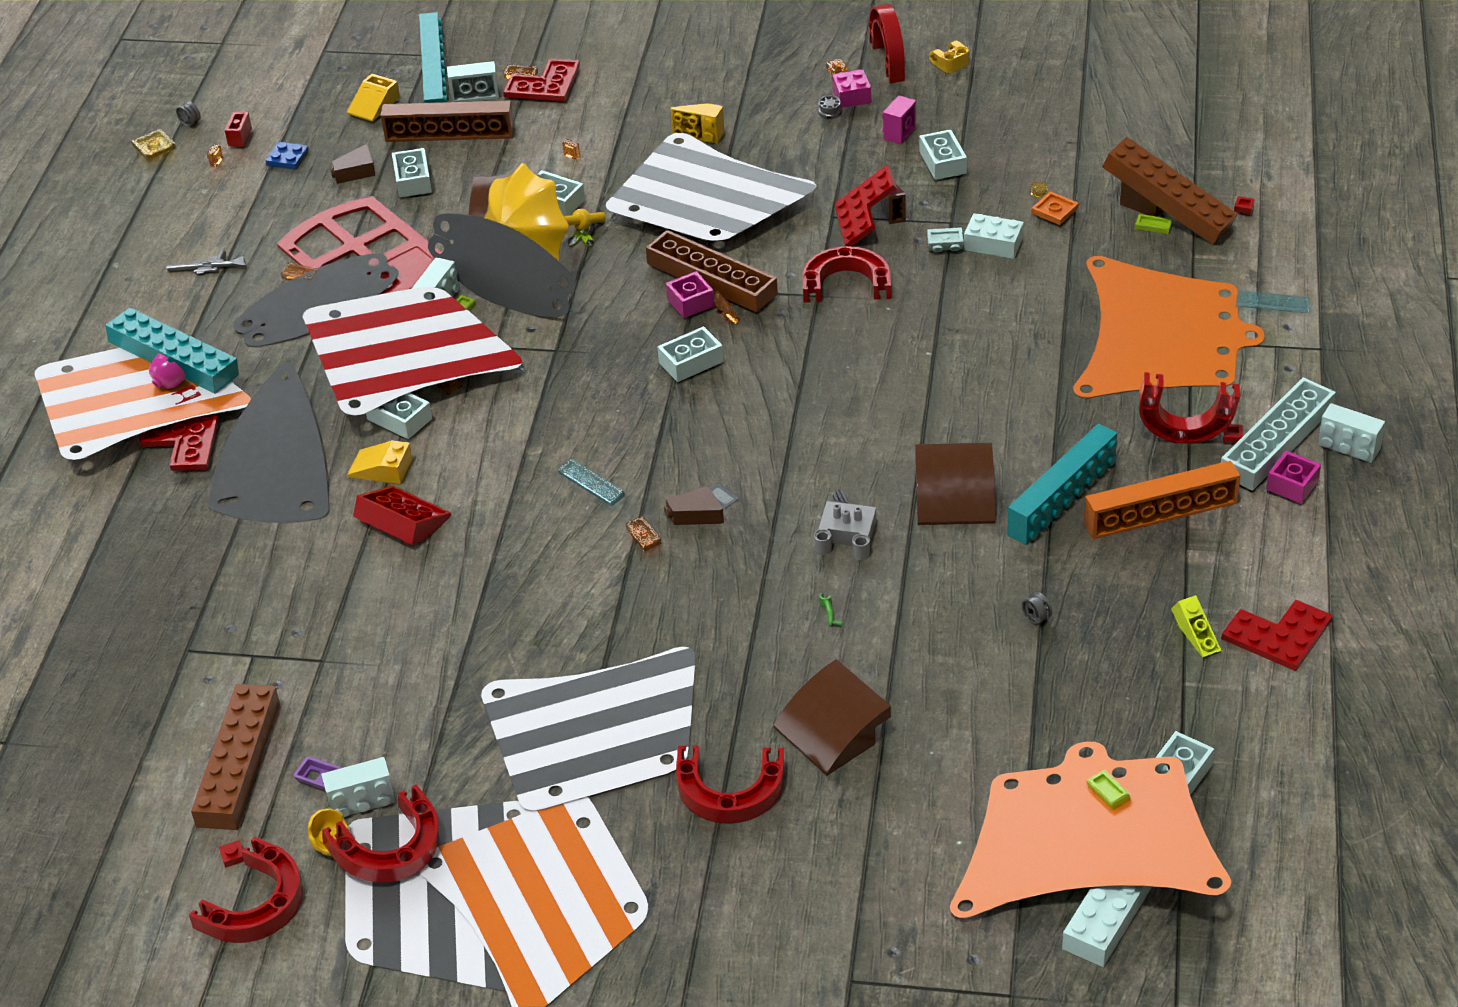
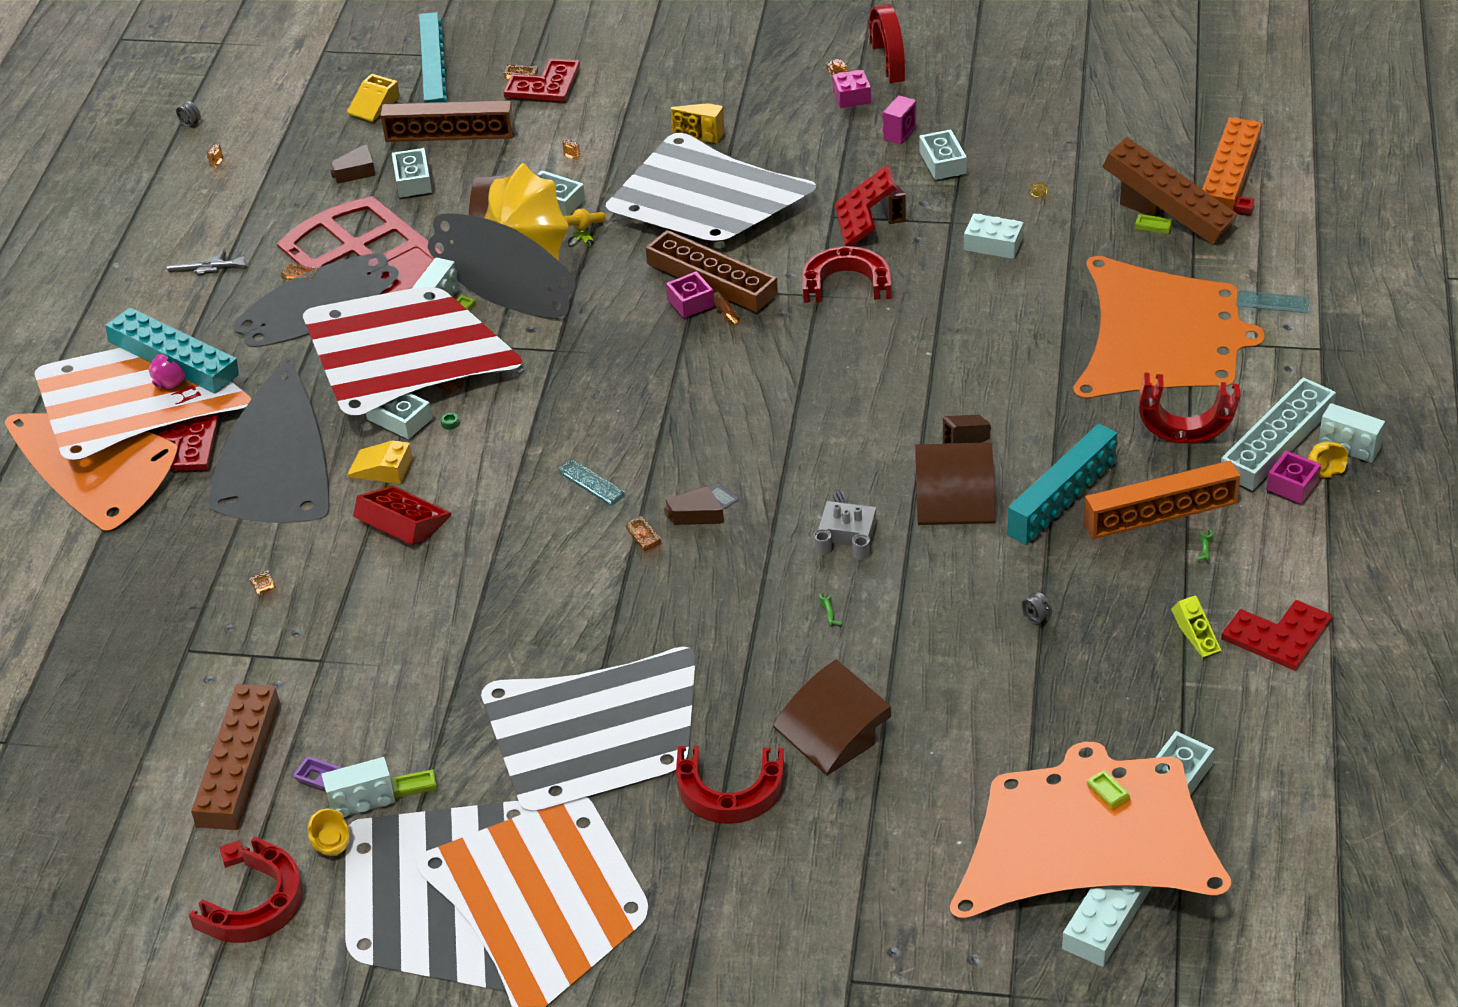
clear yellow plate [132,129,176,160] -> none
red brick [224,112,252,147] -> none
blue plate [265,142,309,170] -> none
red piece [322,784,438,882] -> none
light aqua brick [447,61,499,102] -> none
light aqua brick [657,326,724,382] -> none
flat silver wheel [818,95,841,119] -> none
light aqua bracket [927,228,964,252] -> none
yellow piece [929,40,969,73] -> none
orange plate [1031,191,1079,225] -> none
red plate [1223,424,1243,443] -> none
none -> orange piece [5,413,177,531]
none -> clear orange plate [249,571,276,595]
none -> lime tile [392,769,437,798]
none -> green tile [440,413,459,430]
none -> reddish brown slope [942,414,991,444]
none -> bright green piece [1196,530,1213,562]
none -> orange brick [1202,117,1262,211]
none -> yellow piece [1308,442,1348,478]

